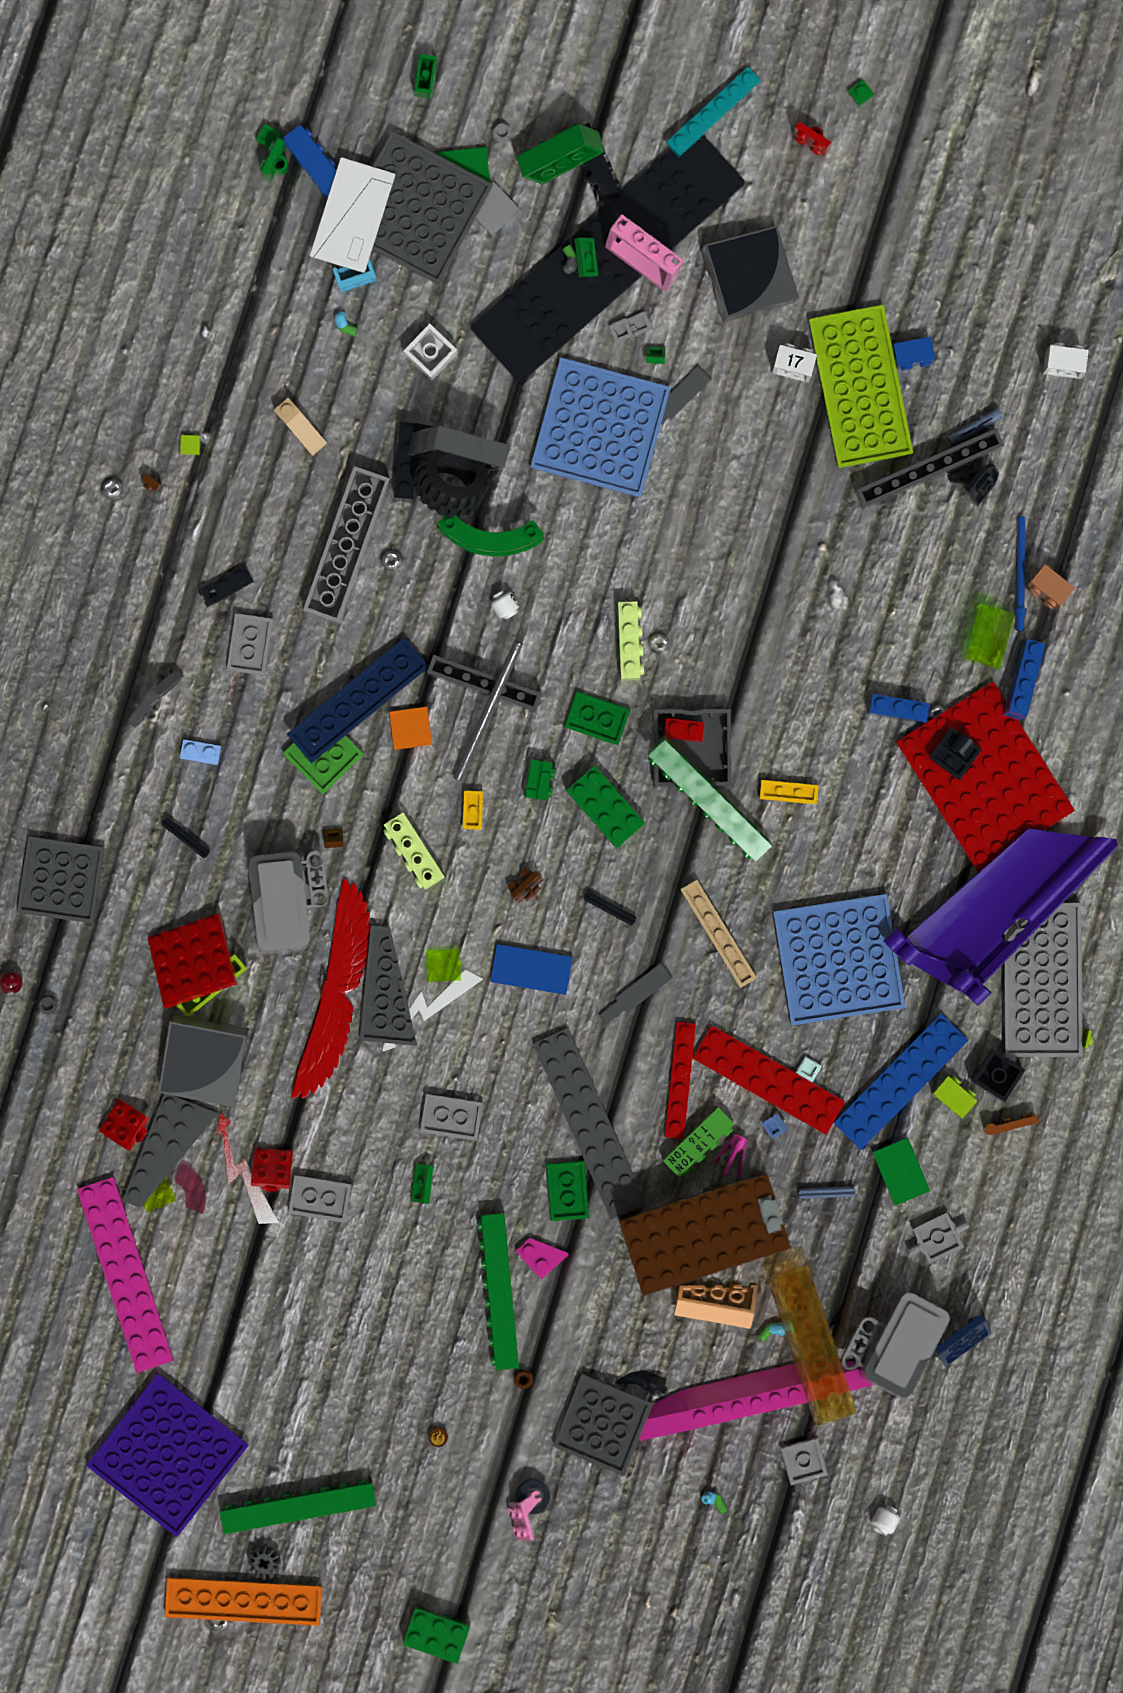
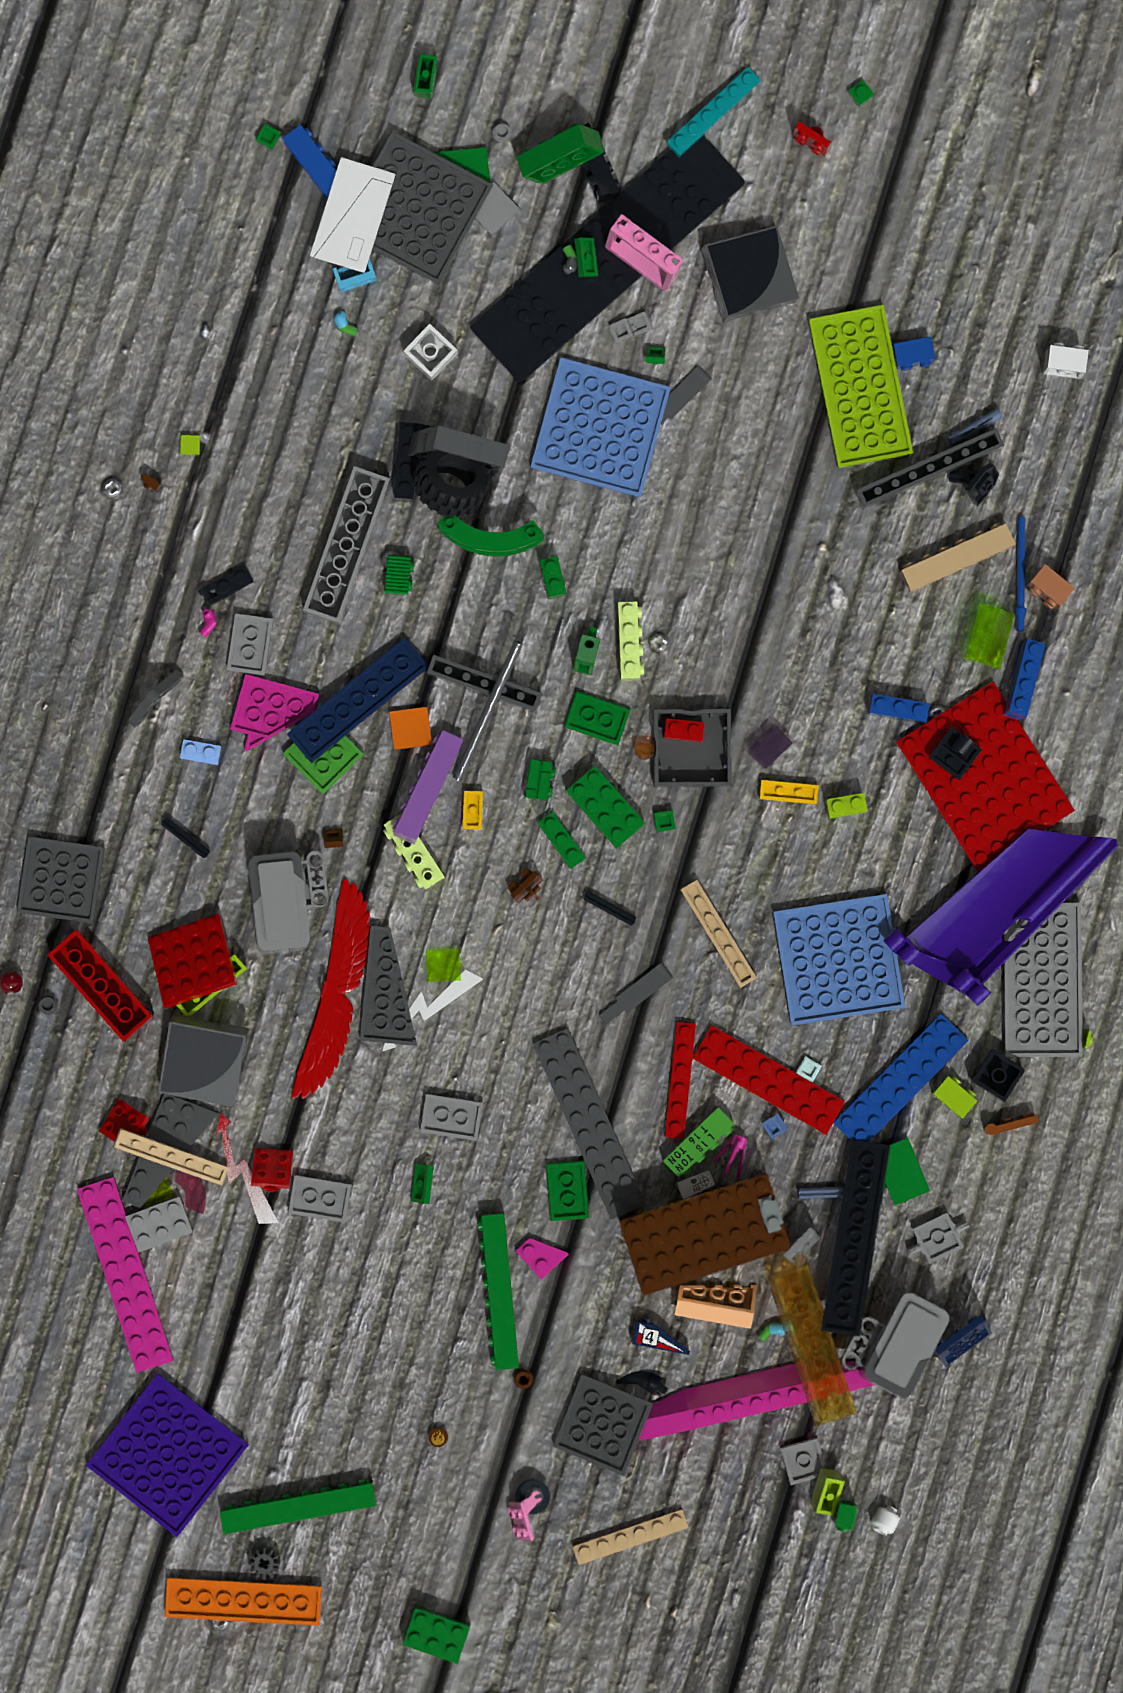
green plate [260,138,289,183] -> none
tan slope [274,398,327,456] -> none
white head [491,590,519,620] -> none
blue tile [491,944,573,995] -> none
brick [648,735,772,862] -> none
arm [702,1491,728,1514] -> none
white brick [772,343,817,383] -> none
none -> red brick [48,929,155,1042]
none -> tan plate [113,1128,229,1185]
none -> light grey plate [125,1196,193,1252]
none -> dark pink arm [199,608,217,638]
none -> dark pink wing [230,674,320,751]
none -> green brick [385,554,415,596]
none -> medium lavender brick [392,730,464,845]
none -> green plate [538,812,586,870]
none -> green brick [539,556,567,600]
none -> green torso [573,627,601,676]
none -> tan plate [573,1509,689,1565]
none -> slope [632,1317,690,1355]
none -> clear orange plate [635,742,655,760]
none -> green plate [654,810,676,832]
none -> white leg [676,1170,715,1199]
none -> clear purple brick [749,727,793,770]
none -> light grey plate [784,1227,820,1265]
none -> lime brick [810,1468,845,1516]
none -> black plate [821,1140,891,1337]
none -> lime brick [825,793,868,820]
none -> green brick [832,1499,858,1532]
none -> tan brick [900,523,1016,593]

